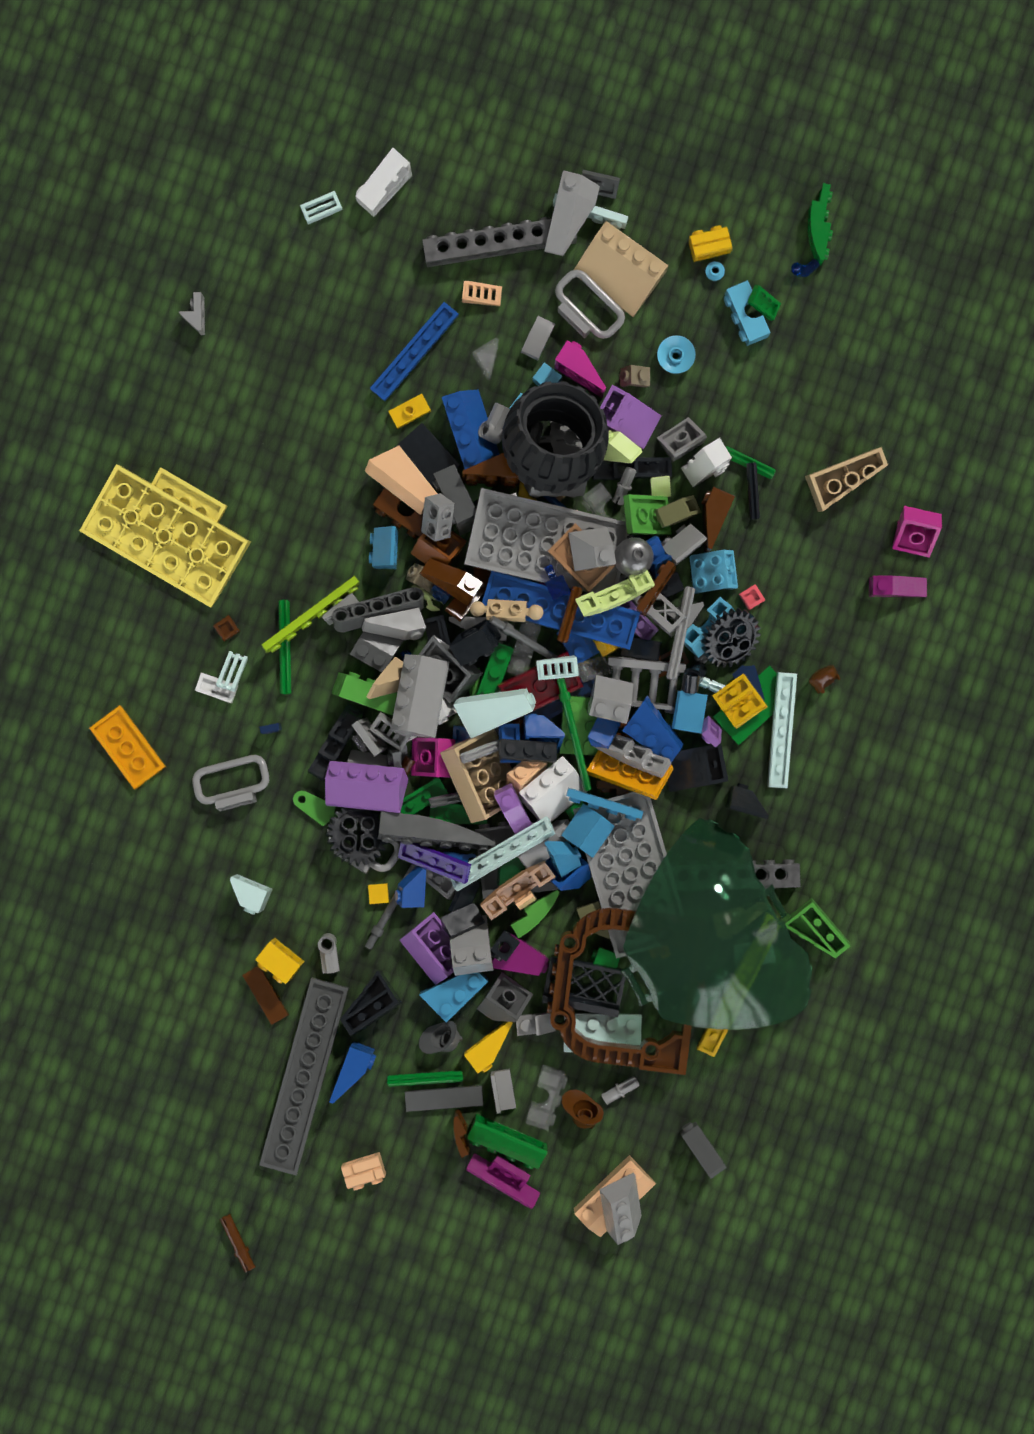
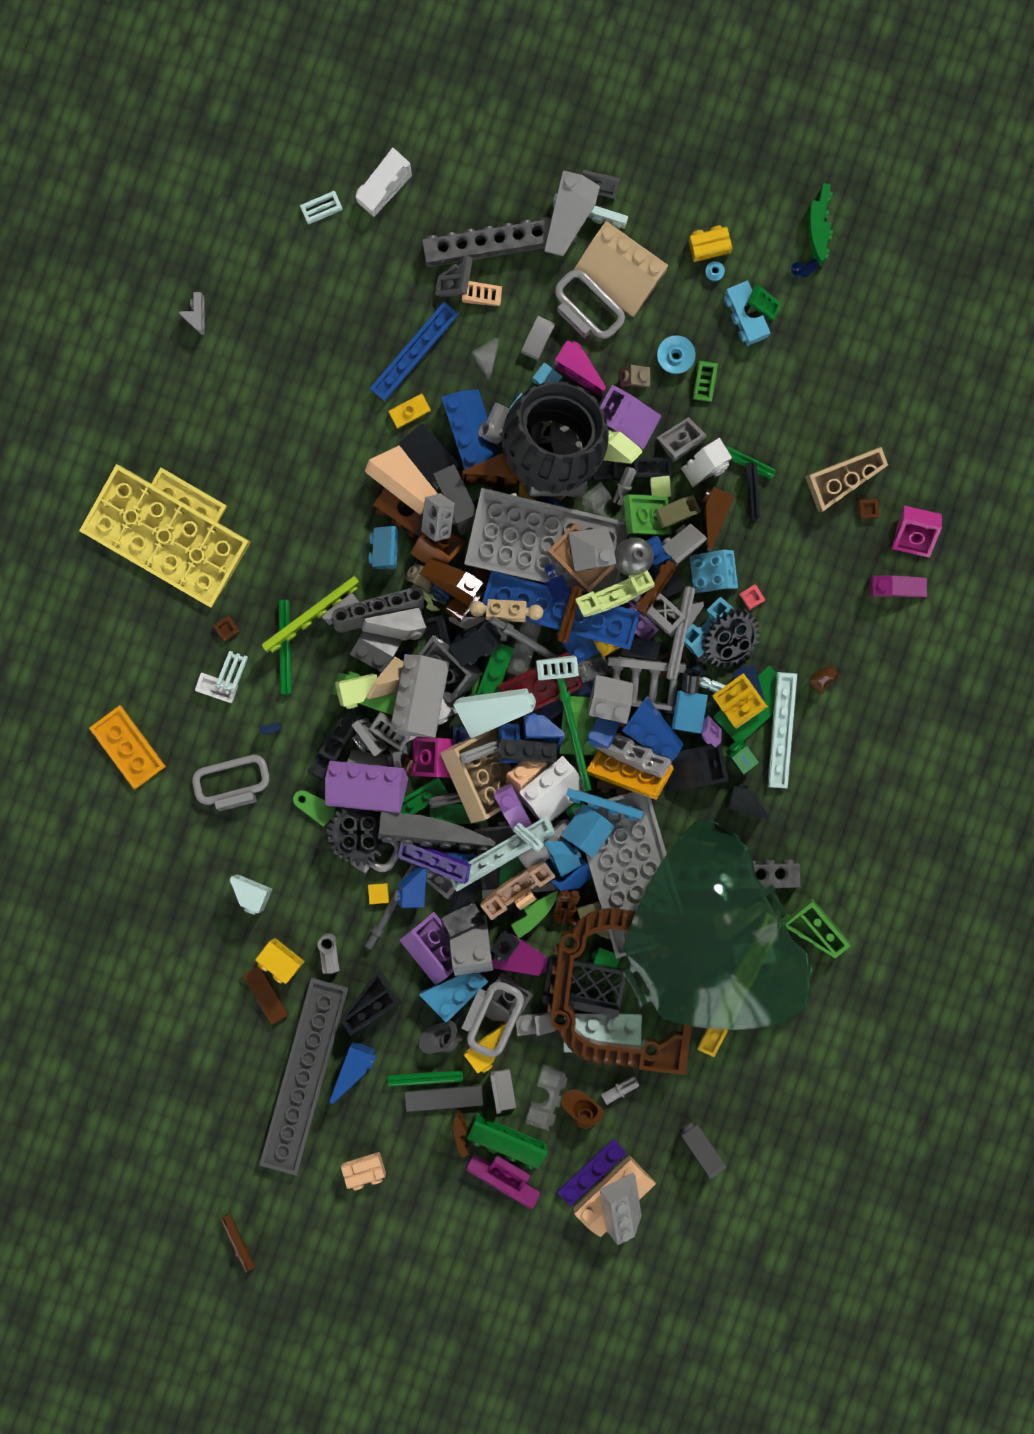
none -> yellowish green slope [335,674,377,709]
none -> dark grey wing [435,256,473,297]
none -> light grey bar [462,982,524,1057]
none -> light aqua axle [513,823,544,852]
none -> reddish brown piece [551,890,580,926]
none -> dark purple plate [557,1138,627,1206]
none -> bright green slope [693,360,718,402]
none -> green brick [725,740,759,774]
none -> reddish brown tile [858,499,879,520]

